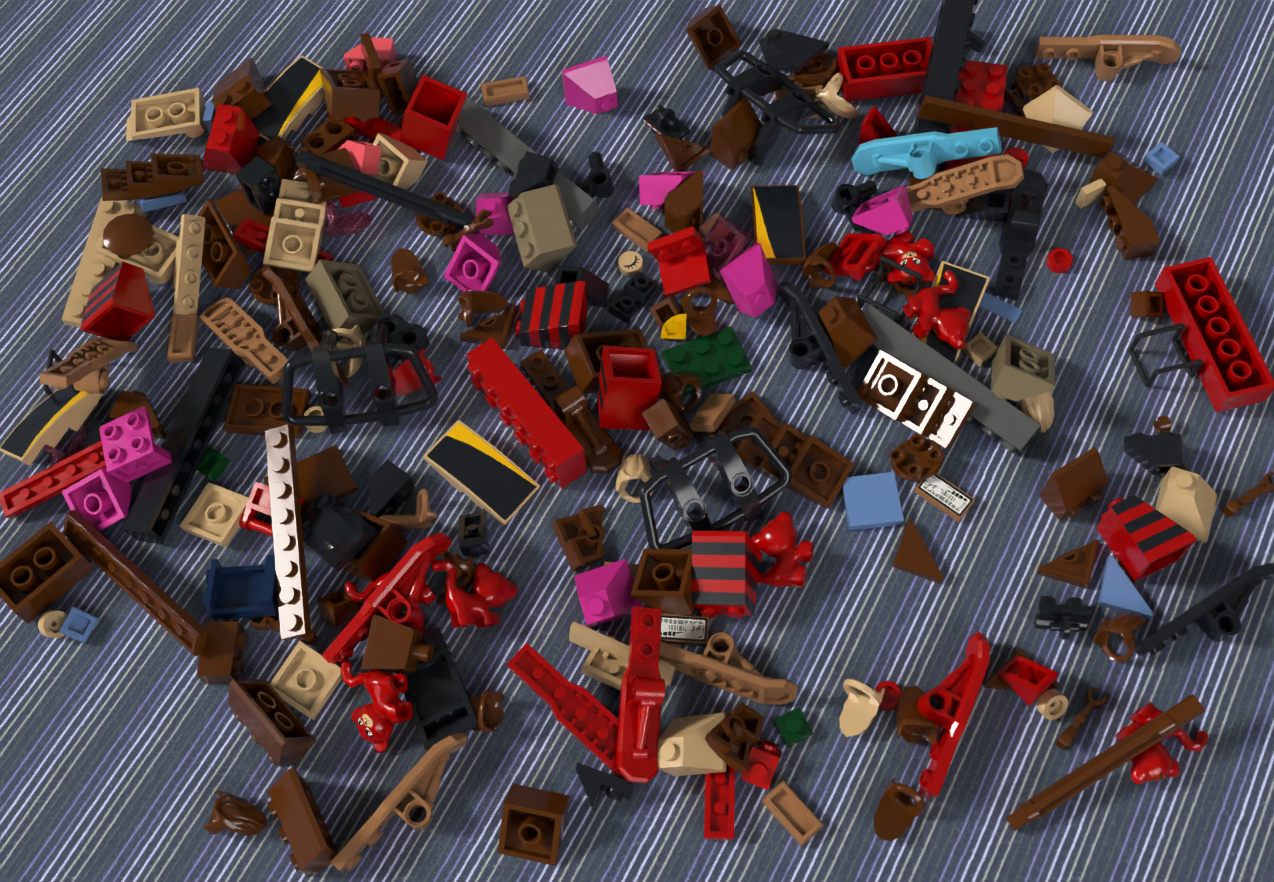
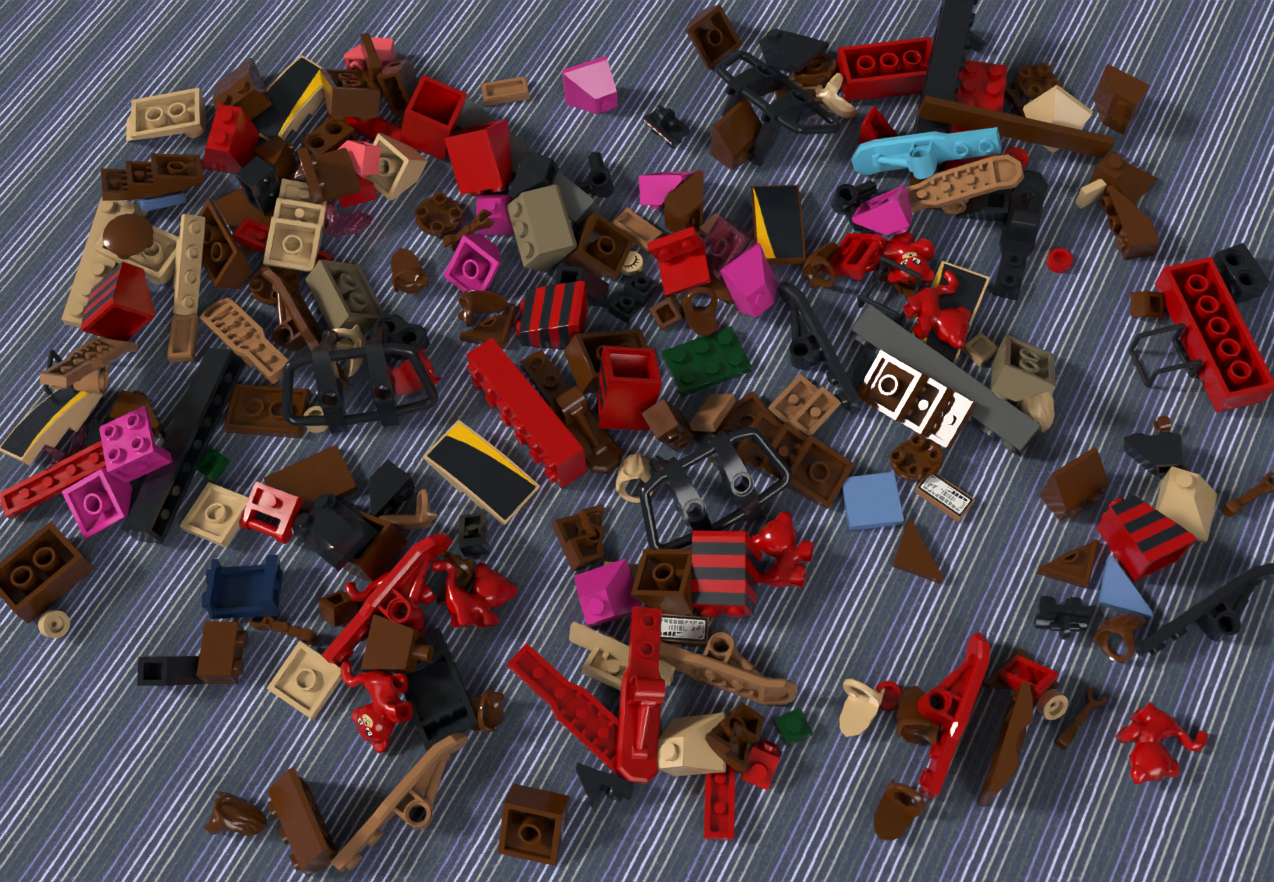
medium blue tile [59,606,99,644] -> none
reddish brown tile [63,510,208,656] -> none
medium blue tile [203,102,216,134] -> none
reddish brown slope [228,679,317,767] -> none
plate [265,424,311,641] -> none
black piece [296,150,475,229] -> none
reddish brown tile [655,134,711,172] -> none
reddish brown piece [658,371,702,412] -> none
yellow tile [661,314,687,340] -> none
medium nougat tile [761,780,824,847] -> none
reddish brown slope [818,296,878,370] -> none
medium blue sticker [979,293,1023,323] -> none
reddish brown piece [1006,694,1205,832] -> none
medium nougat piece [1035,35,1181,82] -> none
medium blue plate [1143,142,1180,175] -> none
none -> black slope [137,656,204,686]
none -> red slope [444,119,513,196]
none -> reddish brown slope [564,212,636,280]
none -> medium nougat slope [767,374,842,437]
none -> reddish brown slope [978,681,1033,807]
none -> reddish brown slope [1093,64,1151,135]
none -> black brick [1213,243,1270,305]

